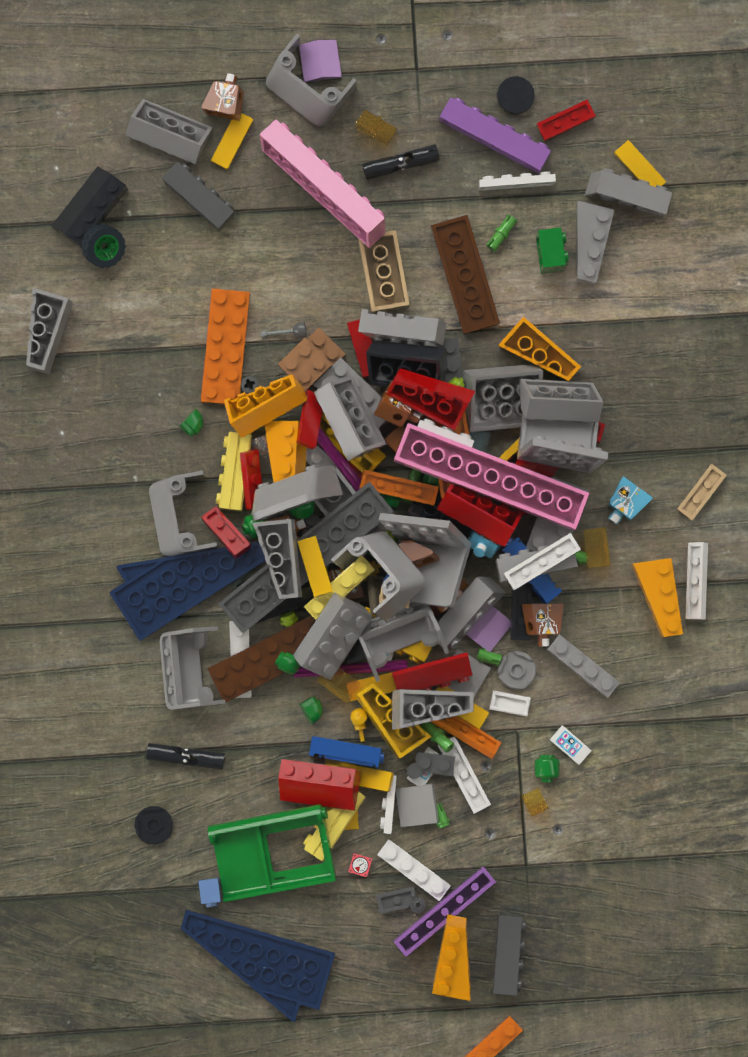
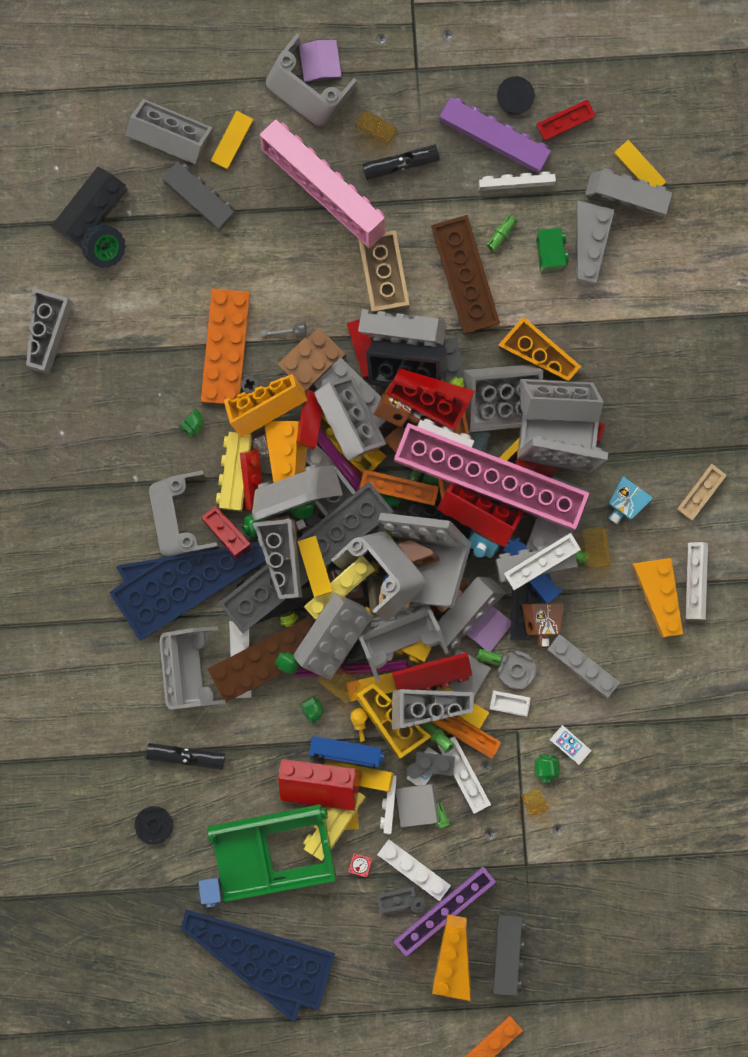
torso [201,74,244,121] -> none

